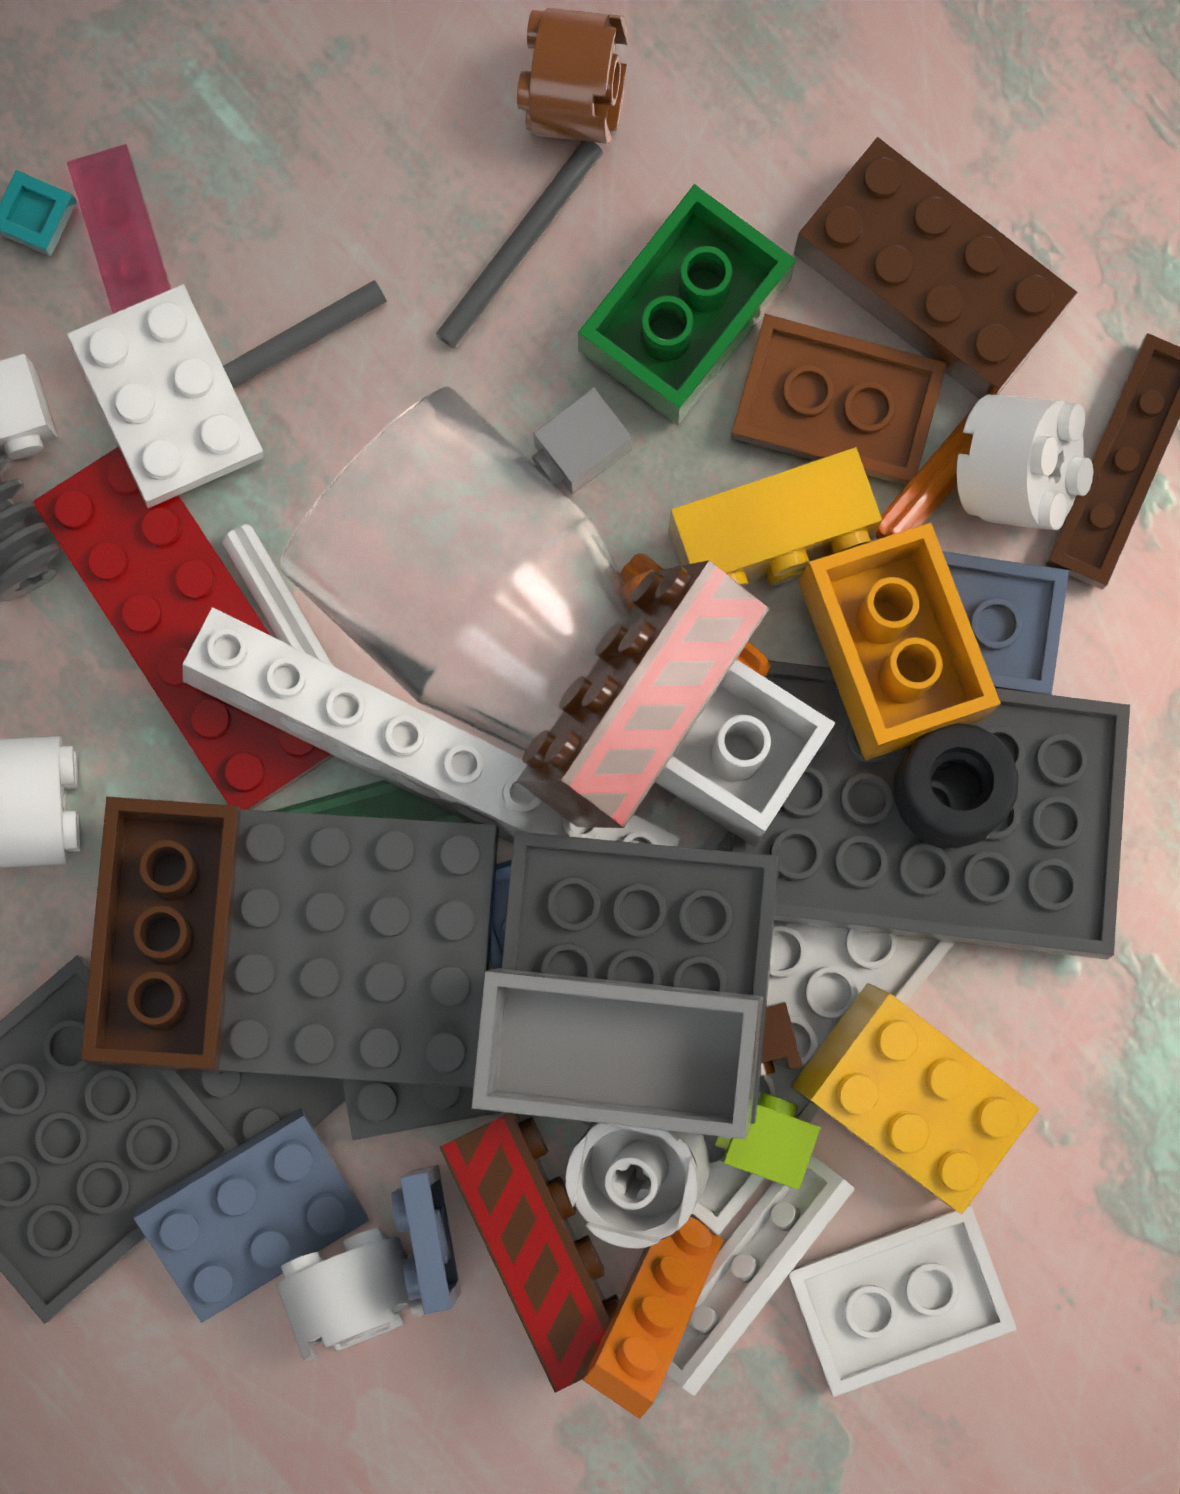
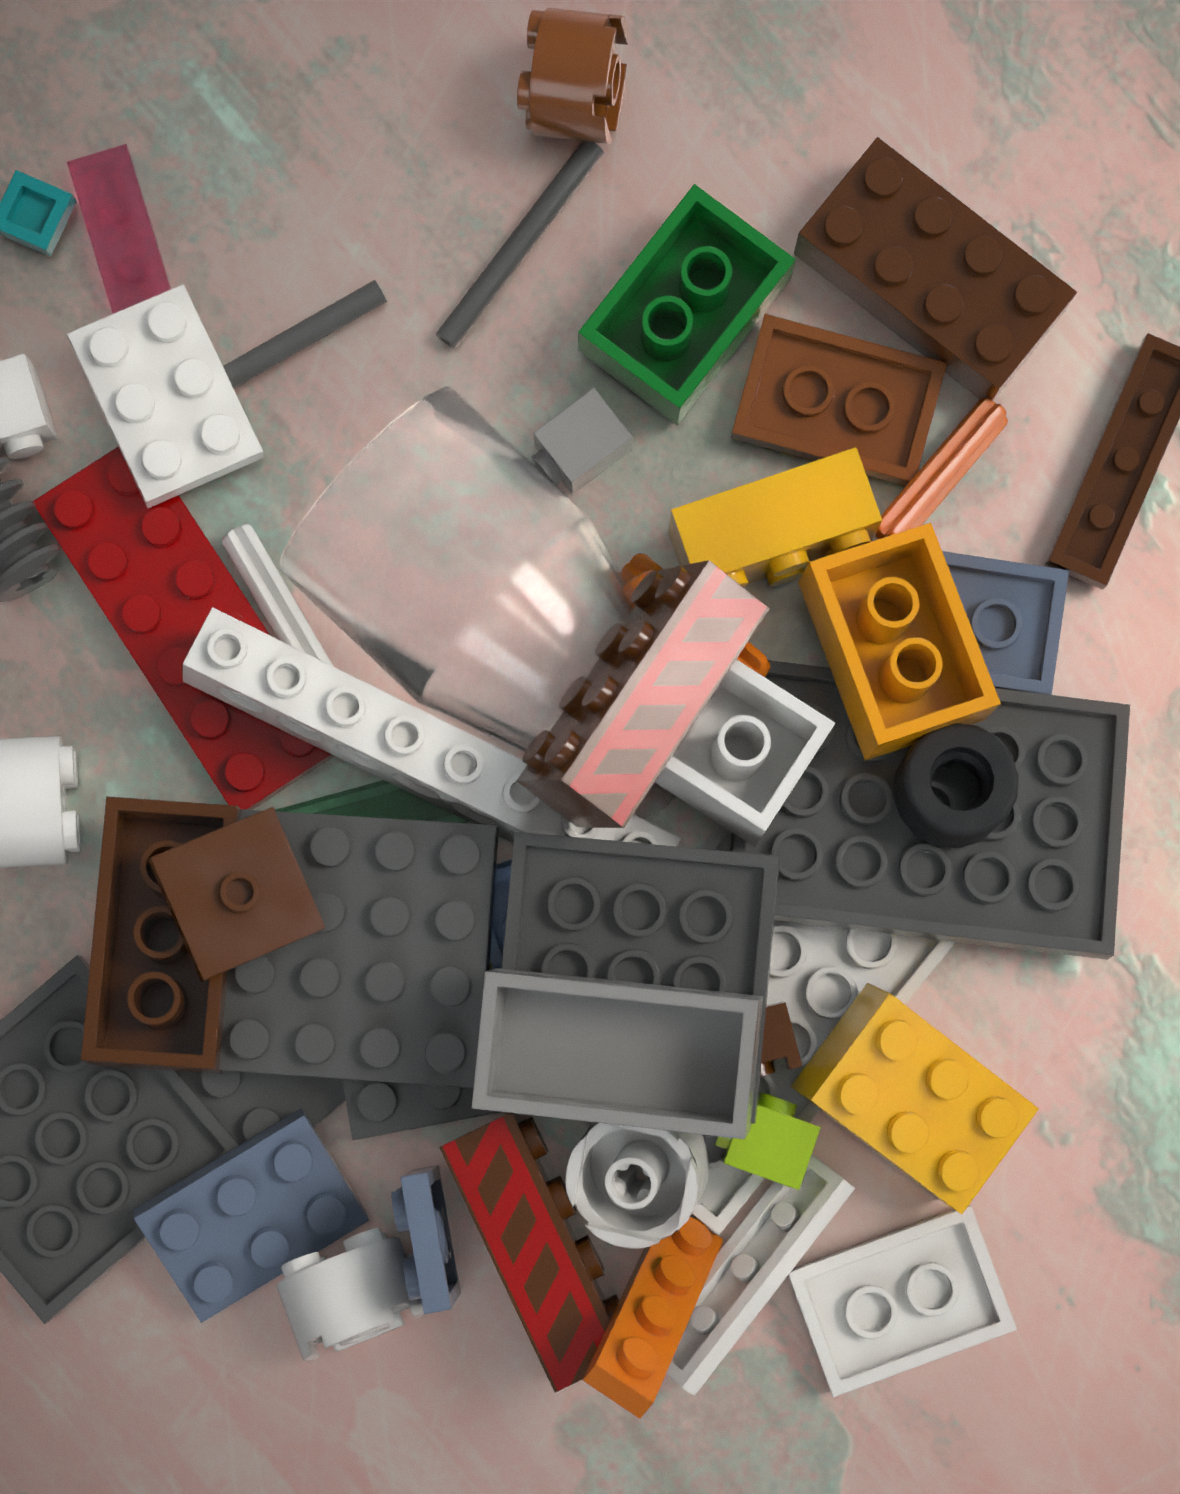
white brick [957,394,1093,530] -> none
none -> reddish brown plate [148,807,326,982]

